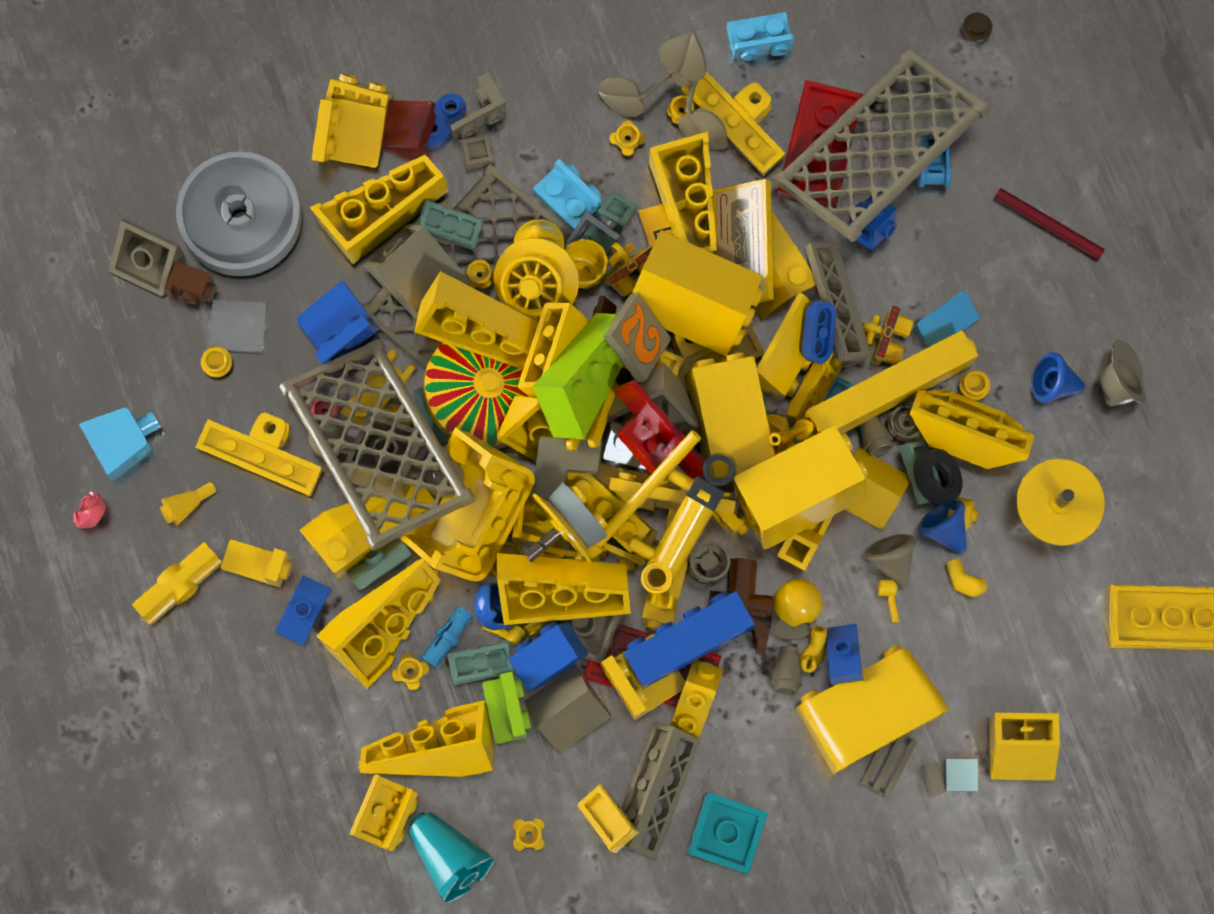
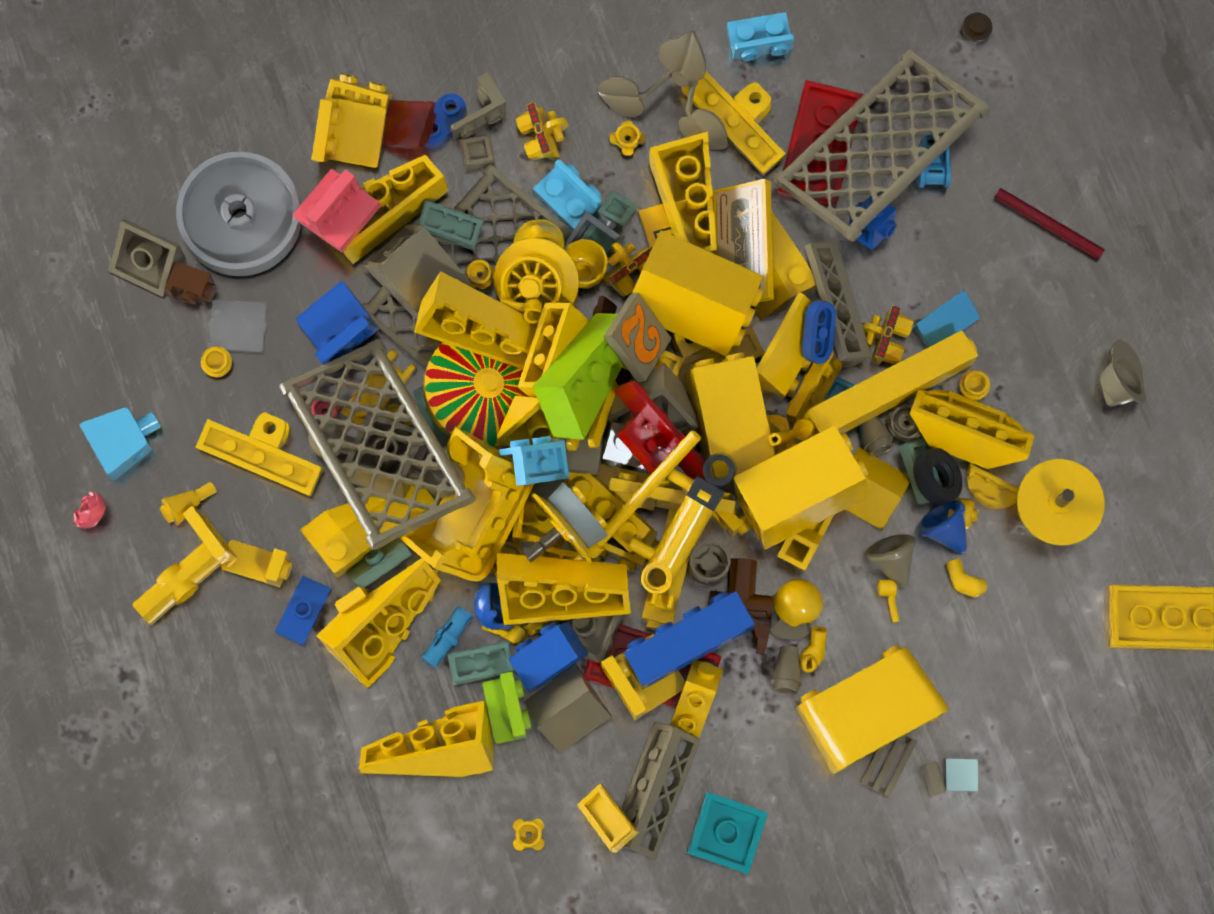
yellow bracket [349,775,418,852] -> none
yellow plate [392,653,429,690] -> none
teal cone [408,812,494,903] -> none
yellow plate [667,95,696,124] -> none
blue plate [826,624,863,684] -> none
yellow slope [989,712,1060,781] -> none
blue hat [1032,352,1085,403] -> none
none -> yellow tile [183,506,238,567]
none -> coral bracket [292,168,381,253]
none -> yellow tile [334,587,372,614]
none -> medium azure bracket [499,436,570,486]
none -> yellow hand [500,298,542,324]
none -> yellow hips [515,102,569,161]
none -> yellow tile [966,463,1019,510]

